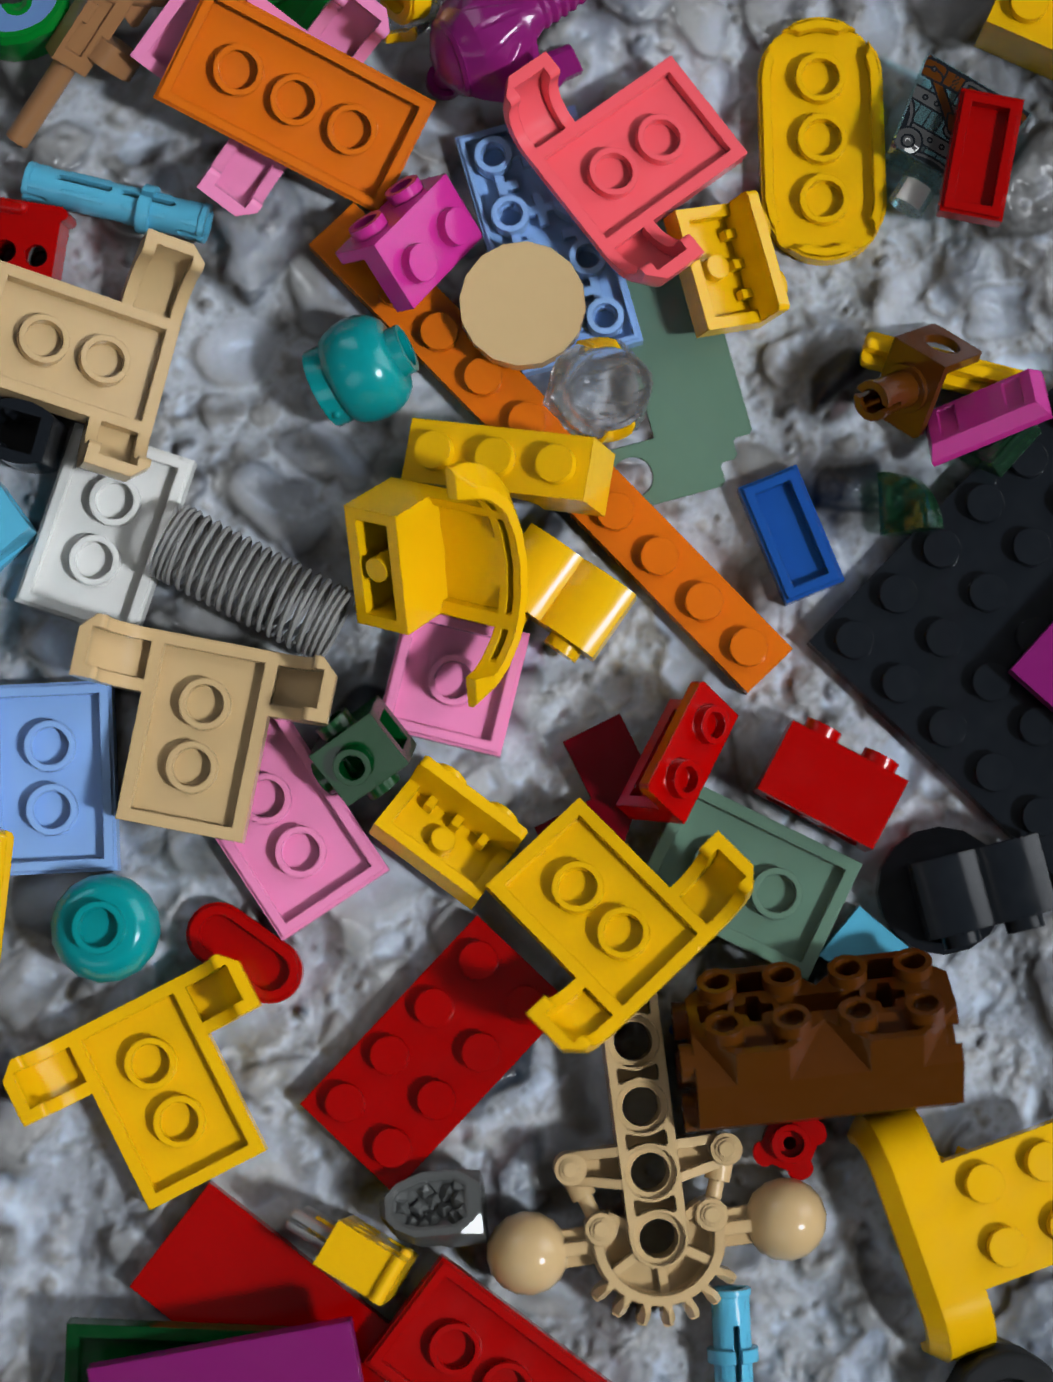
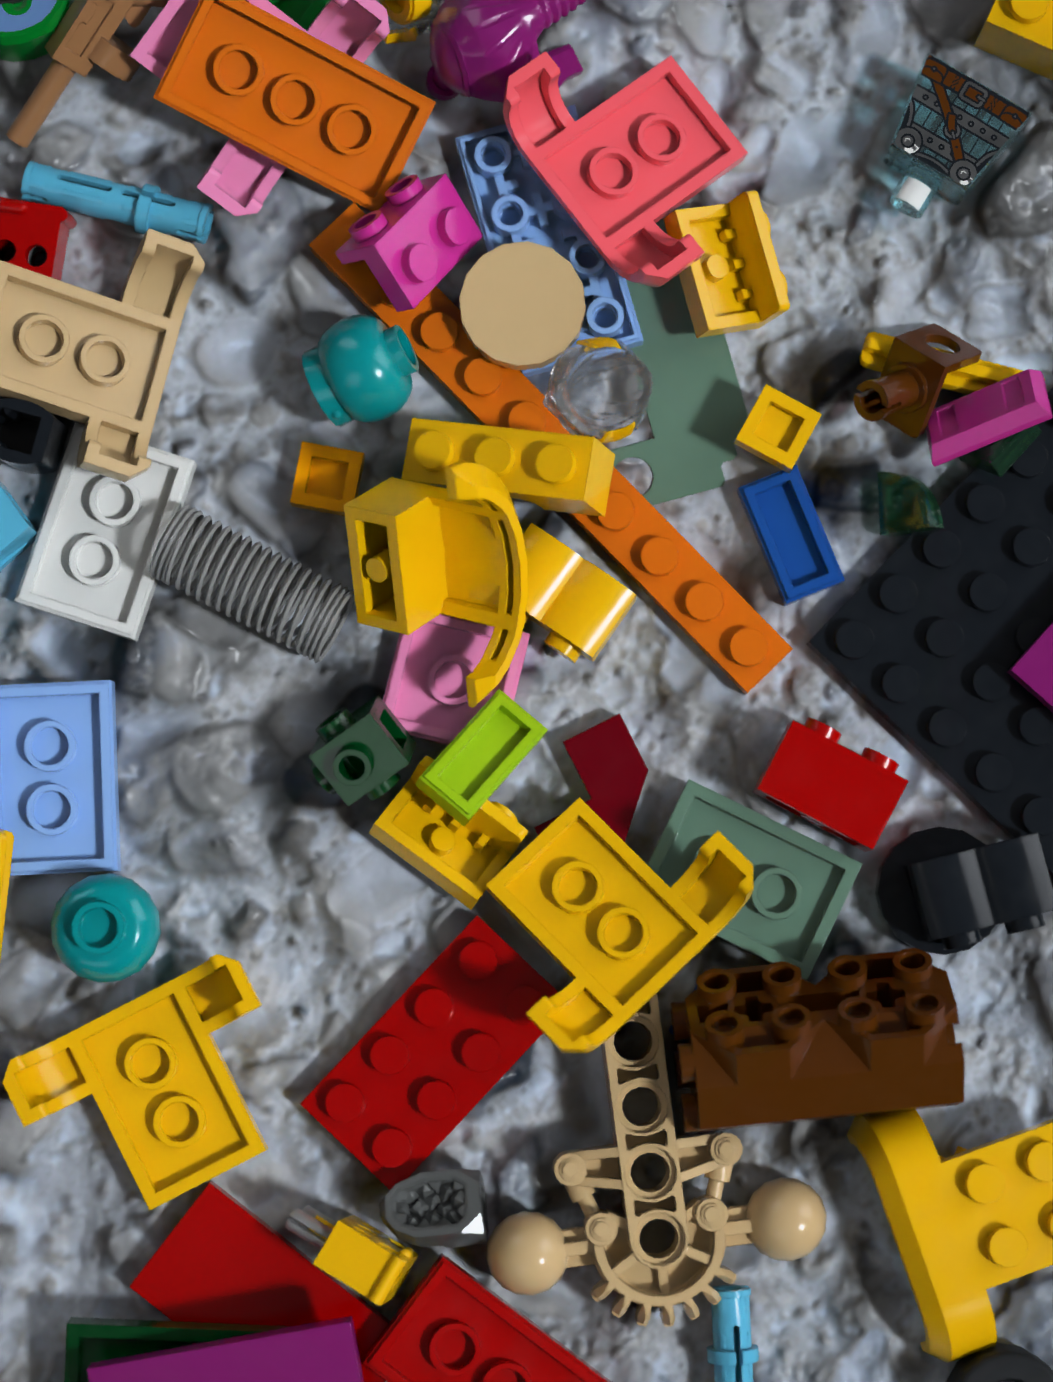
tan piece [69,613,338,844] -> none
red tile [186,902,304,1004] -> none
bright pink tile [215,718,390,941] -> none
red bracket [616,681,739,824] -> none
red plate [752,1120,827,1181] -> none
yellow tile [756,17,887,266] -> none
medium azure tile [819,906,909,963] -> none
red tile [936,88,1024,228] -> none
none -> light orange tile [290,441,365,516]
none -> lime tile [415,689,548,827]
none -> yellow tile [734,384,822,474]

